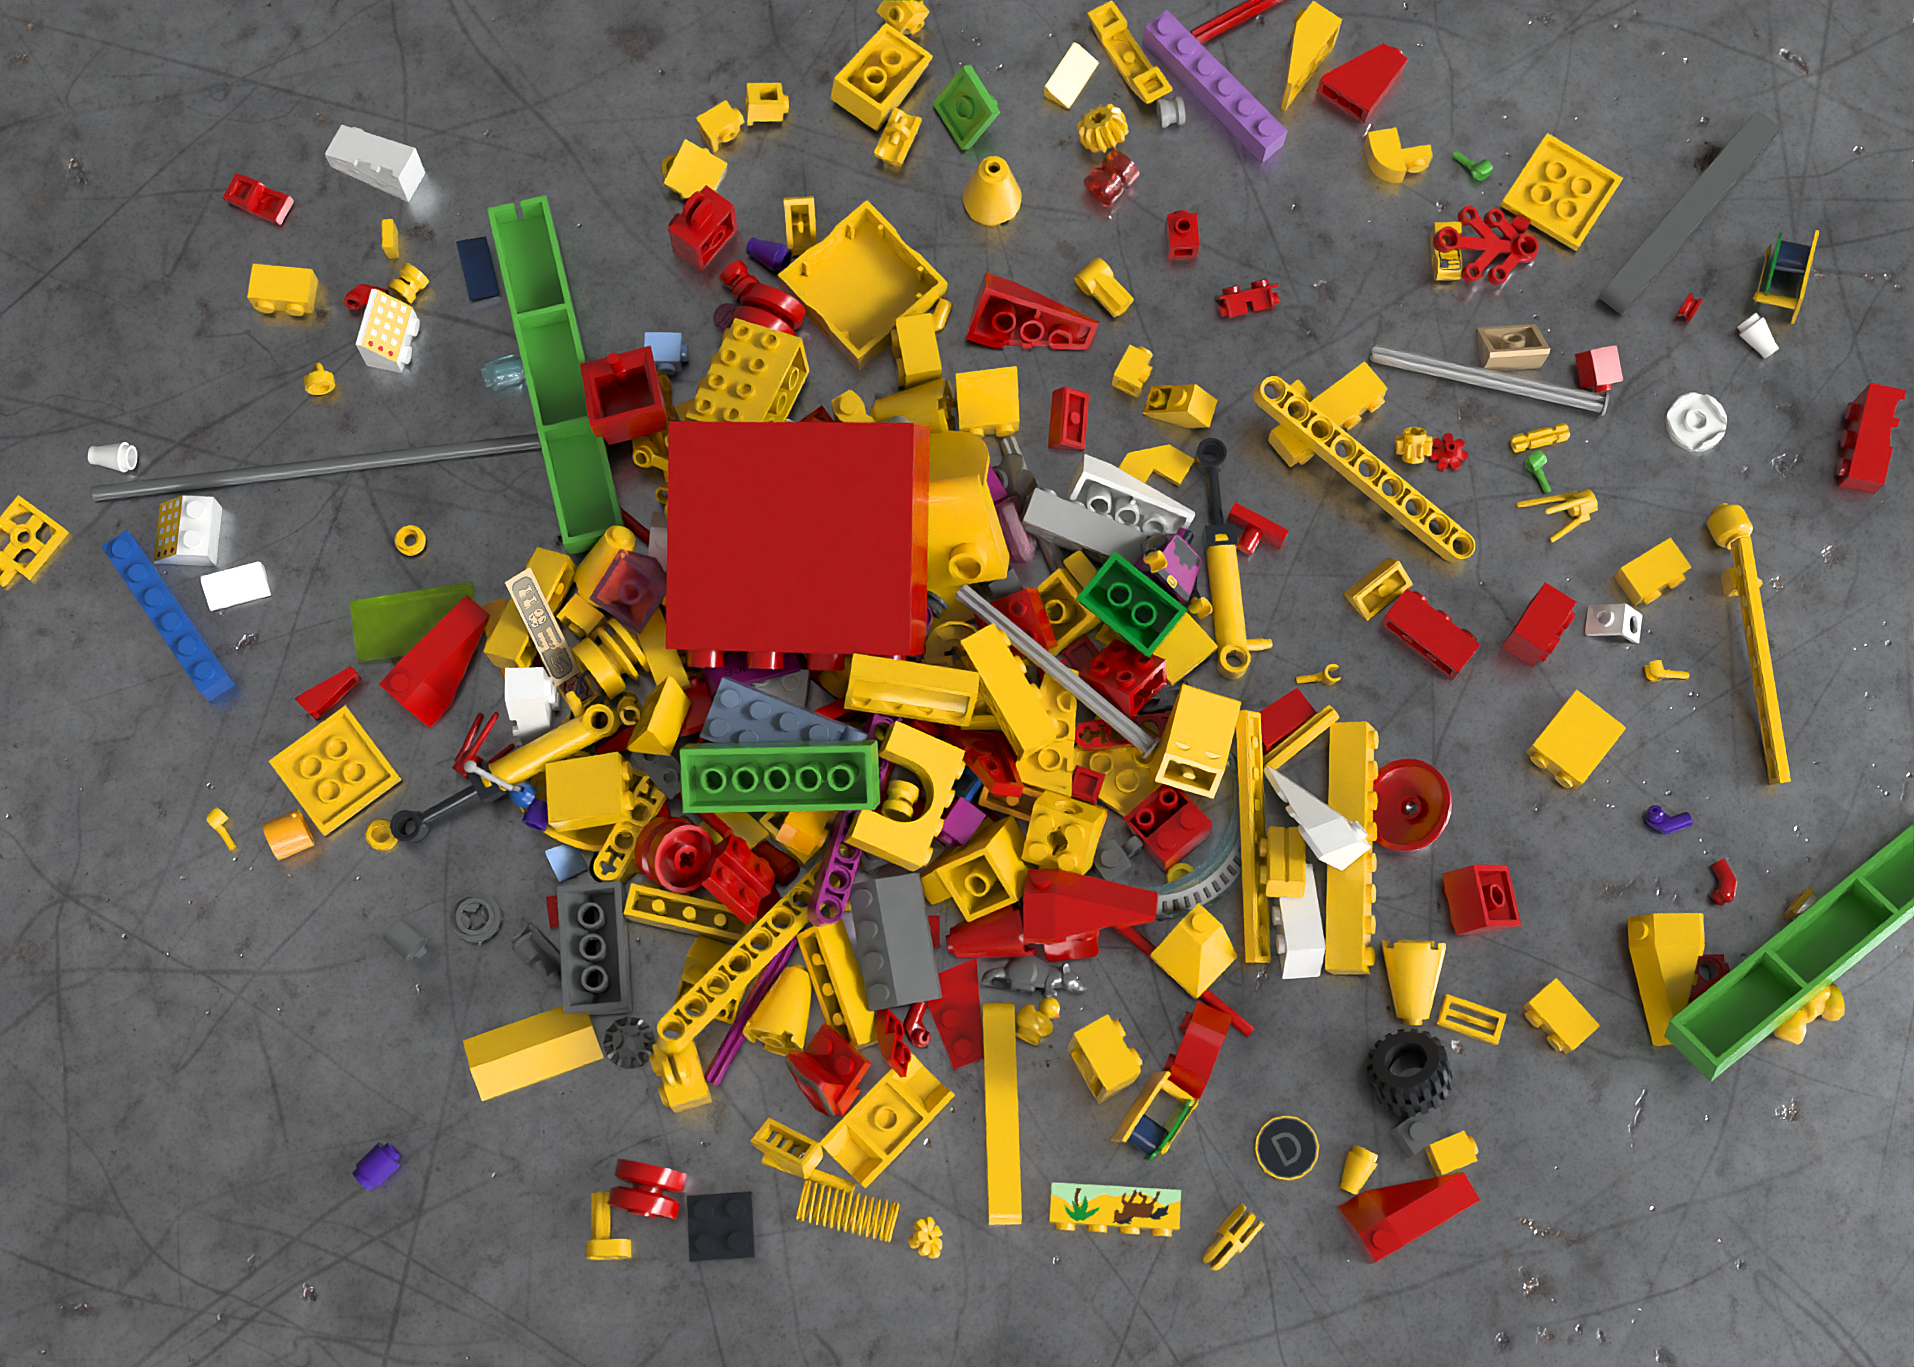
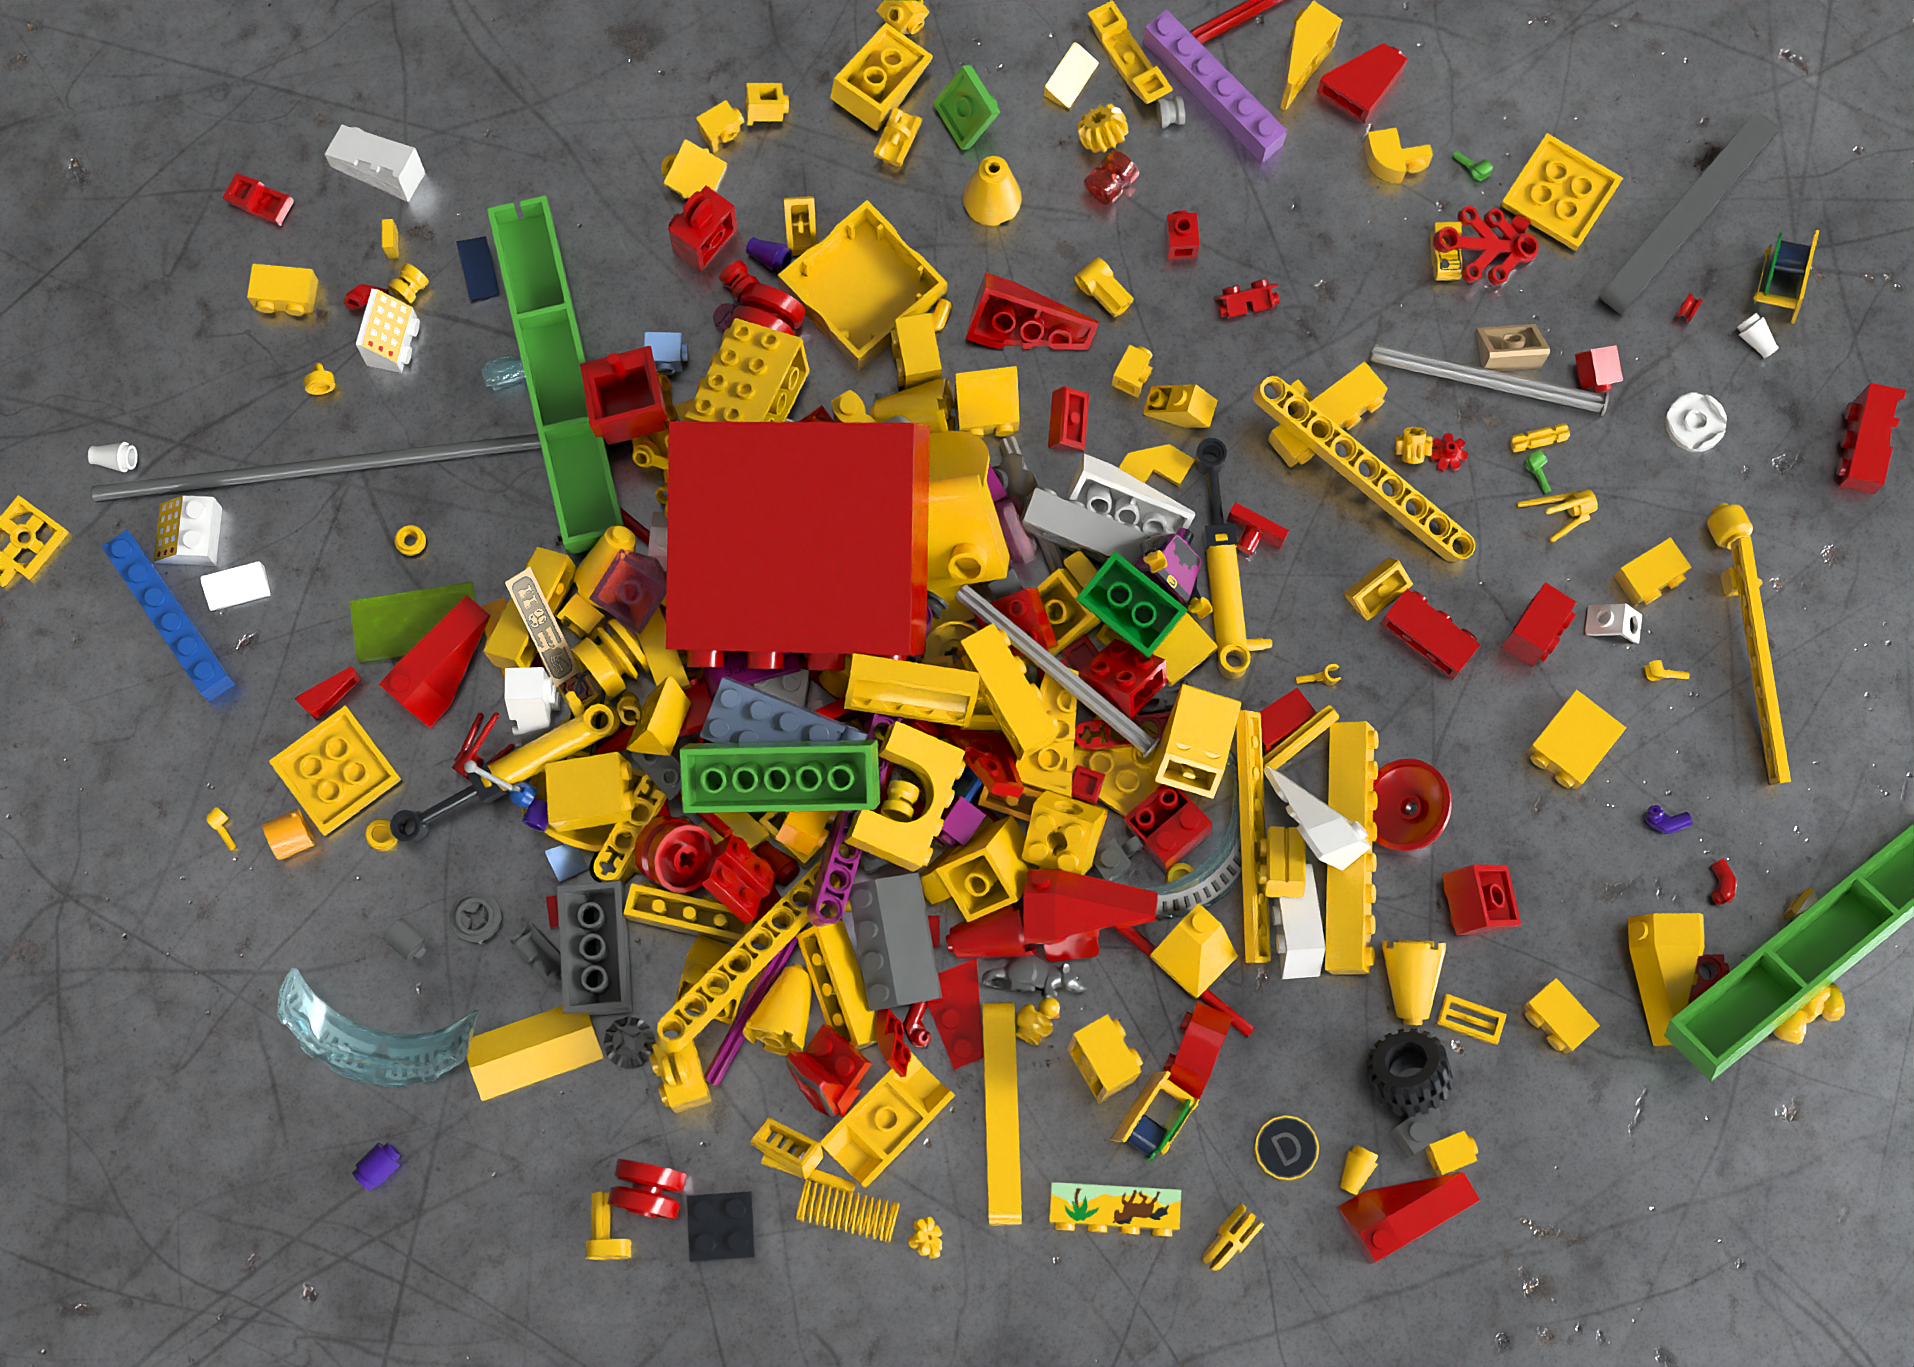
none -> clear light blue windscreen [277,968,479,1087]

